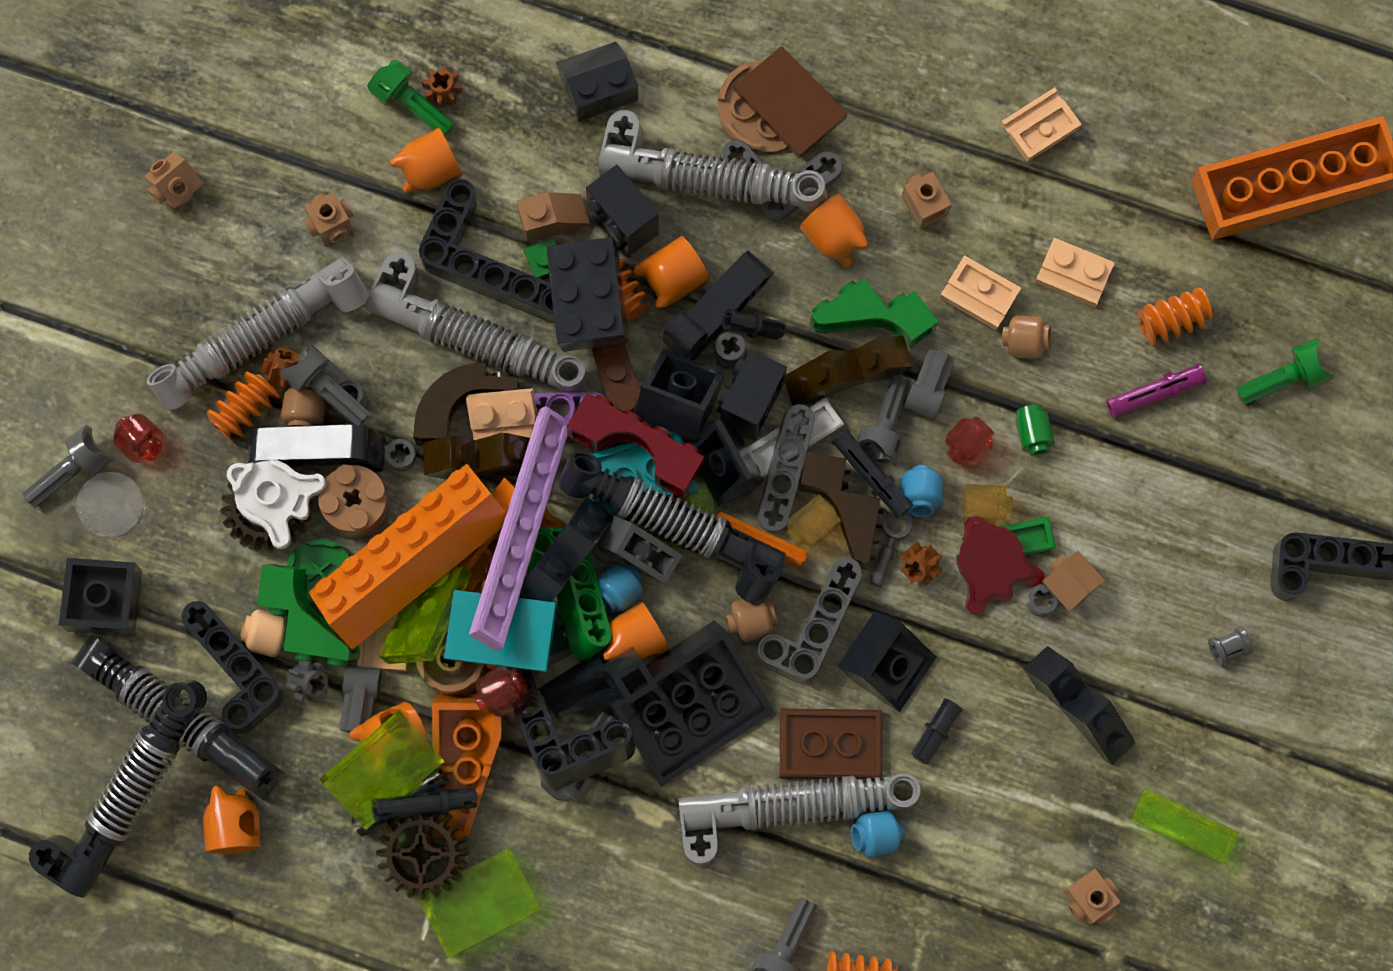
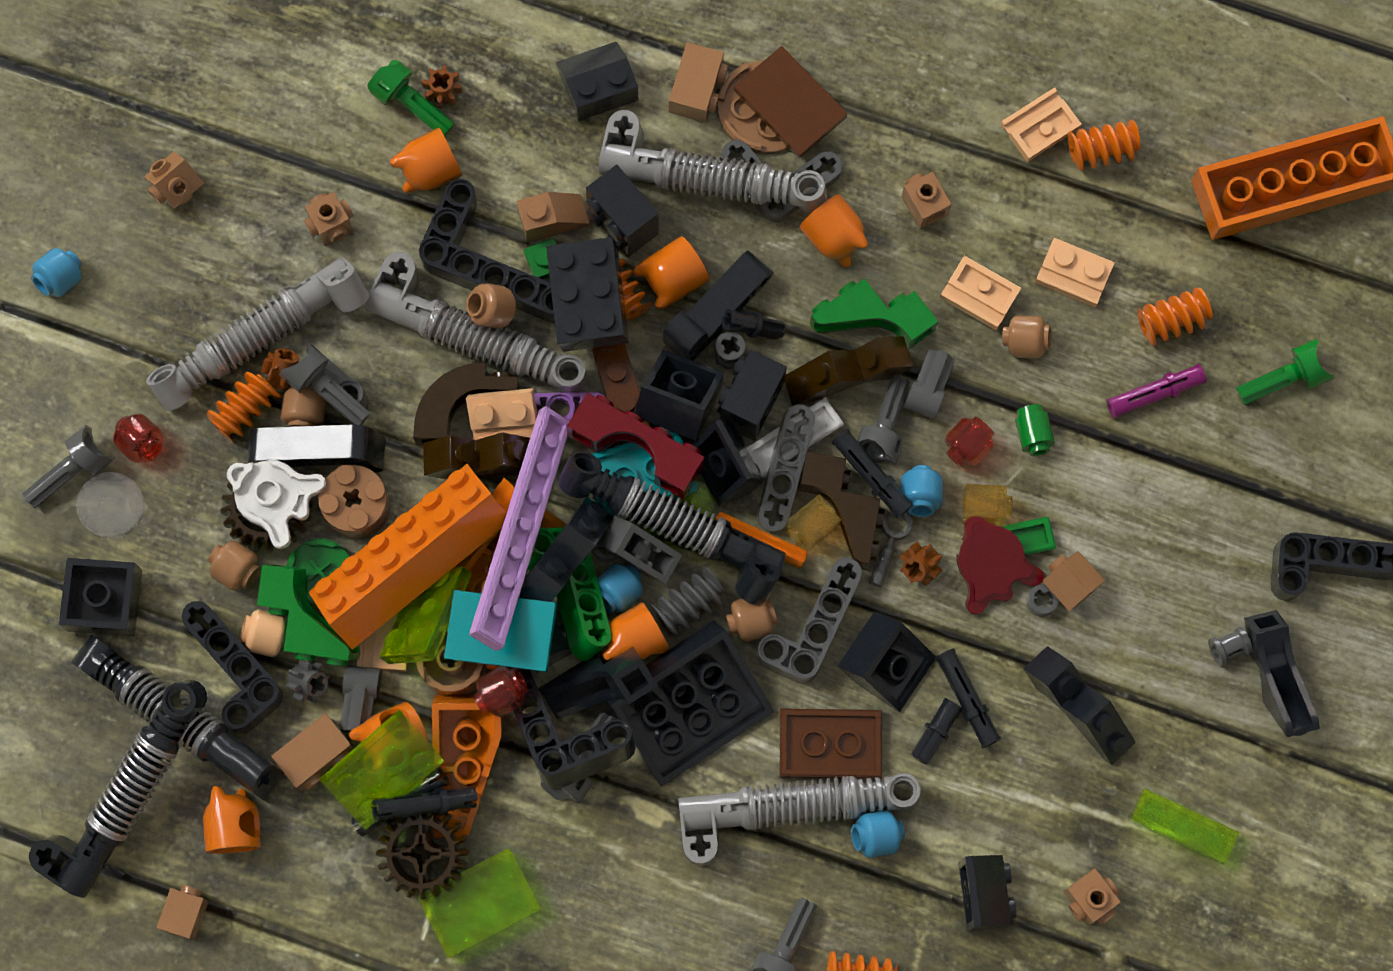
dark grey bush [385,439,416,471] -> none
none -> dark azure head [31,248,82,297]
none -> medium nougat brick [156,885,209,941]
none -> medium nougat head [208,541,261,591]
none -> medium nougat brick [271,713,354,792]
none -> medium nougat head [466,283,516,328]
none -> dark grey piece [650,566,725,637]
none -> medium nougat brick [669,42,728,122]
none -> black pin [935,648,1002,749]
none -> black slope [958,855,1016,932]
none -> orange piece [1068,120,1140,171]
none -> black arch [1244,610,1320,737]

